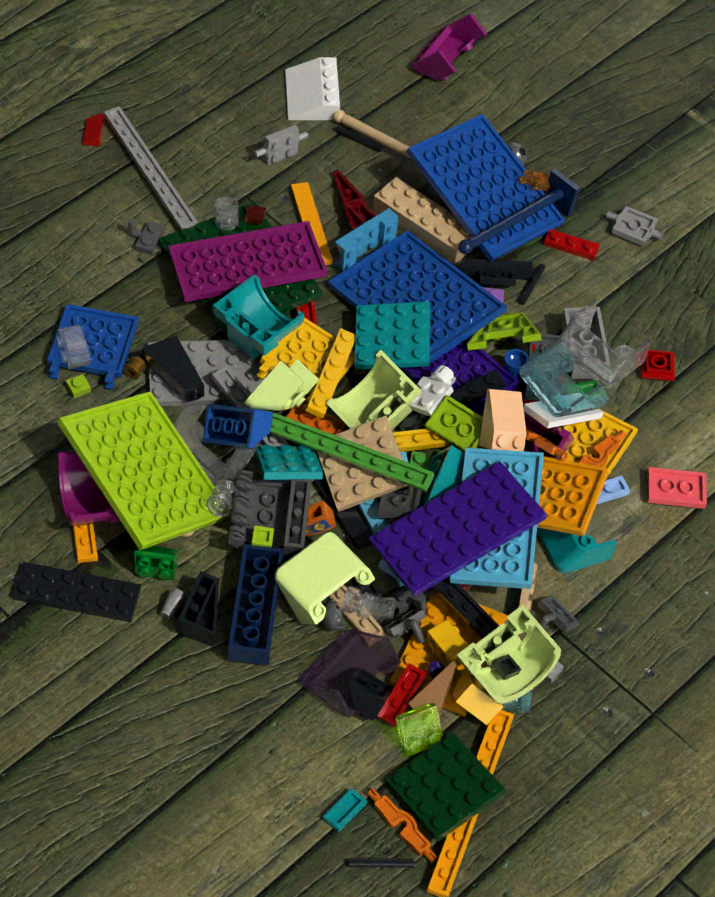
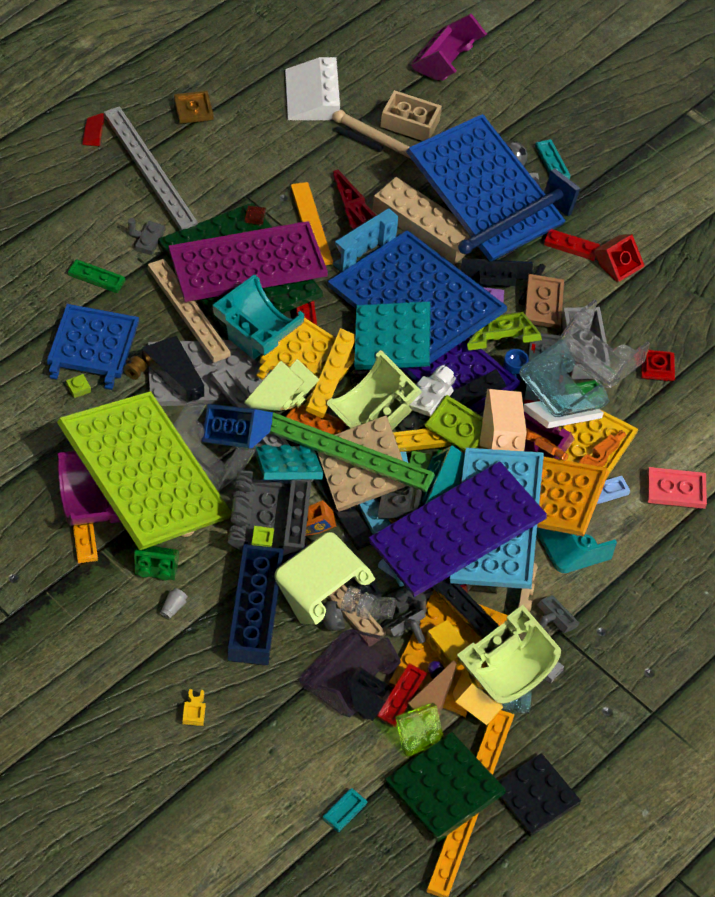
black plate [12,562,141,623] -> none
clear brick [56,324,91,369] -> none
black wedge [175,571,219,646] -> none
clear wheel [206,480,239,517] -> none
clear wheel [215,196,239,230] -> none
light grey plate [254,125,309,165] -> none
black bar [349,858,414,868] -> none
orange piece [367,788,438,864] -> none
black plate [491,654,521,680] -> none
clear orange plate [519,170,550,191] -> none
light grey plate [606,206,664,246] -> none
none -> green tile [68,259,125,293]
none -> tan plate [148,259,230,363]
none -> pearl gold plate [174,91,214,124]
none -> yellow plate [182,689,206,726]
none -> tan brick [381,90,442,141]
none -> black plate [499,753,581,837]
none -> medium nougat plate [525,274,564,329]
none -> teal tile [535,139,571,180]
none -> red slope [594,234,645,282]

